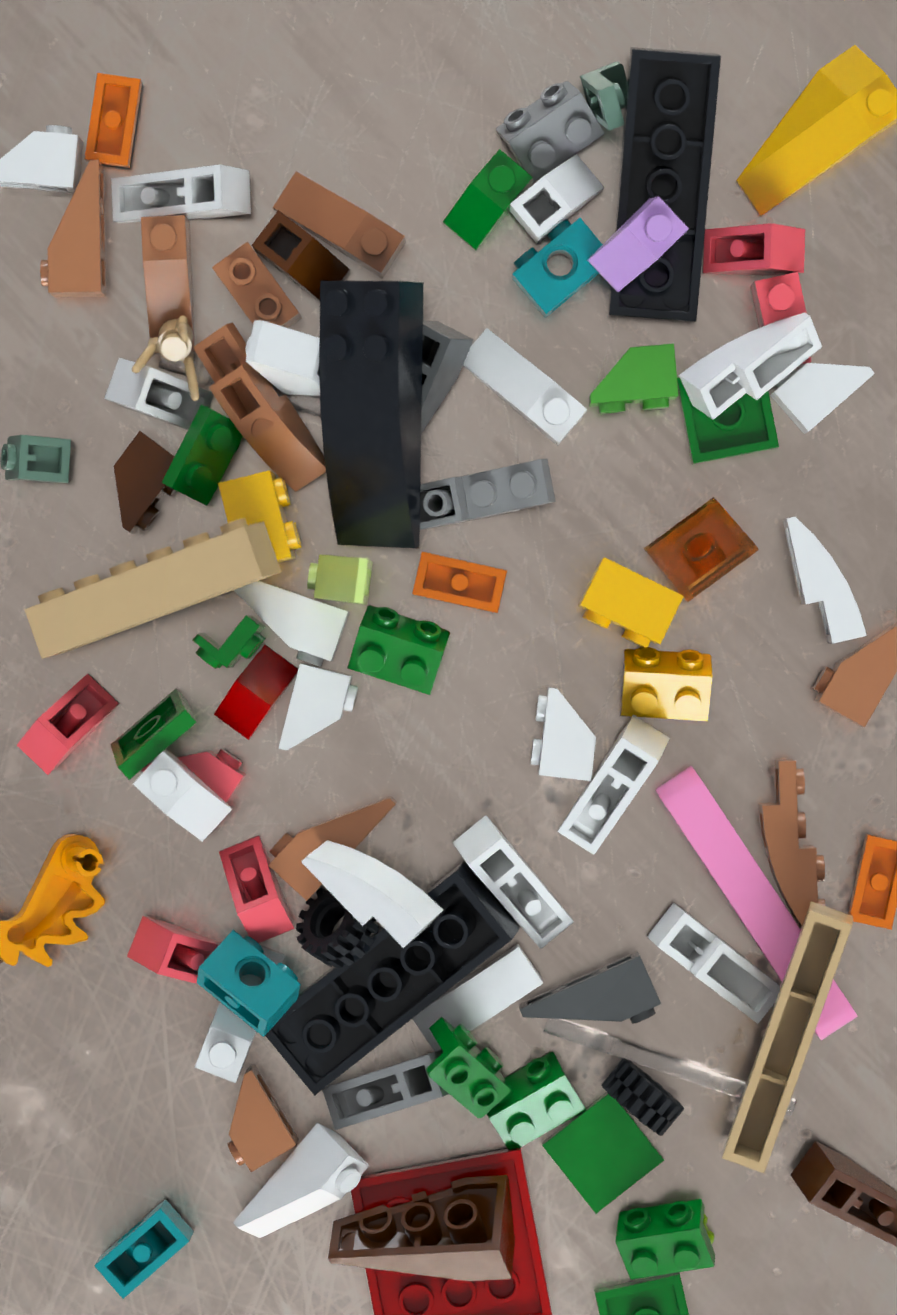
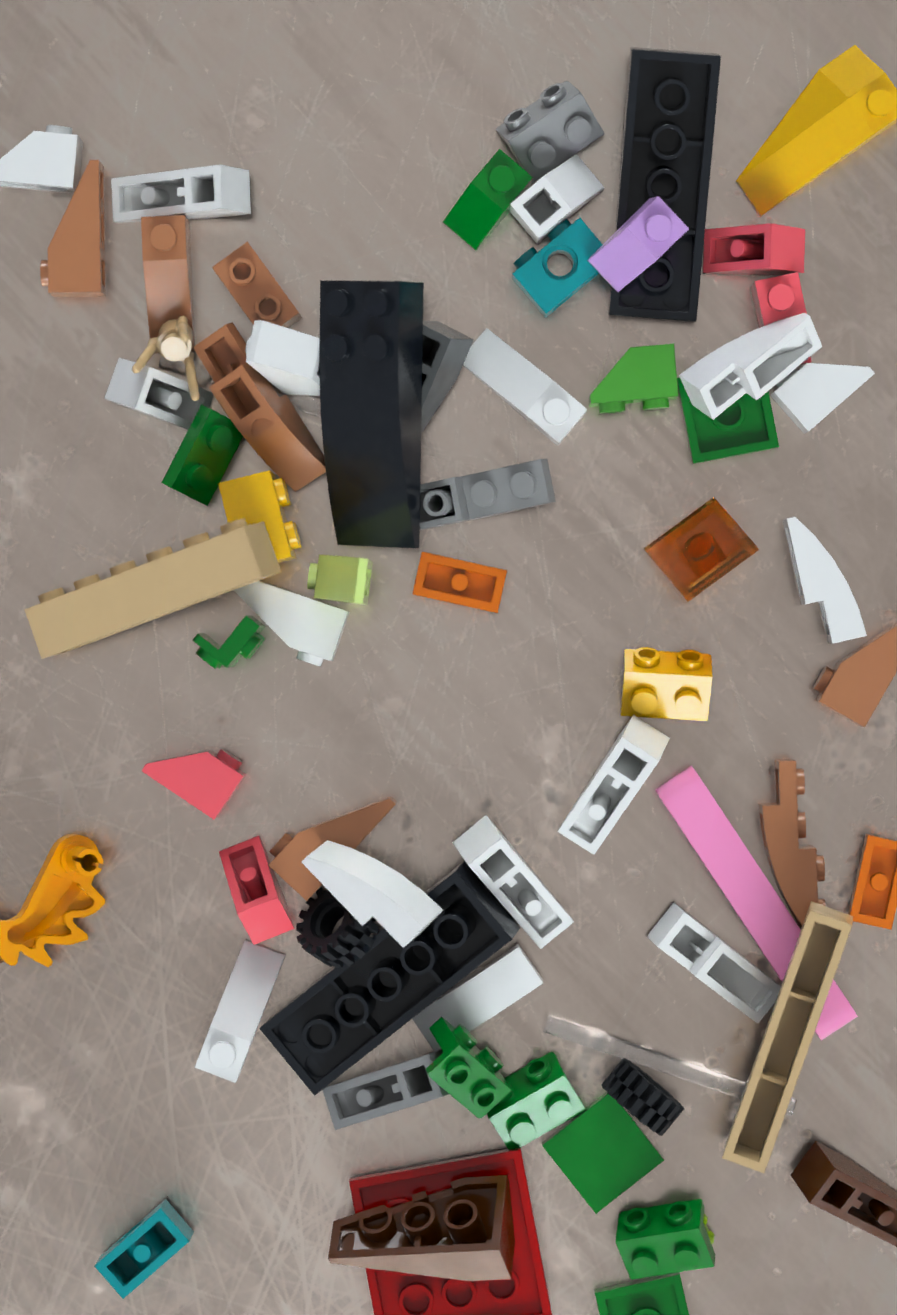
sand green bracket [0,435,71,483] -> none
coral slope [17,674,119,775] -> none
orange plate [84,73,142,168] -> none
green tile [111,689,196,780] -> none
reddish brown slope [114,431,176,534] -> none
coral slope [127,916,221,984] -> none
white slope [133,750,232,842] -> none
teal brick [197,930,301,1037] -> none
red slope [214,644,298,740] -> none
nougat slope [227,1064,299,1172] -> none
white slope [233,1123,369,1238] -> none
reddish brown slope [252,210,350,301] -> none
nougat slope [273,171,406,279] -> none
white slope [278,663,358,751] -> none
green bracket [347,605,450,695] -> none
dark grey slope [519,952,661,1024] -> none
white slope [531,687,596,781] -> none
yellow brick [578,557,684,648] -> none
sand green bracket [580,62,628,131] -> none

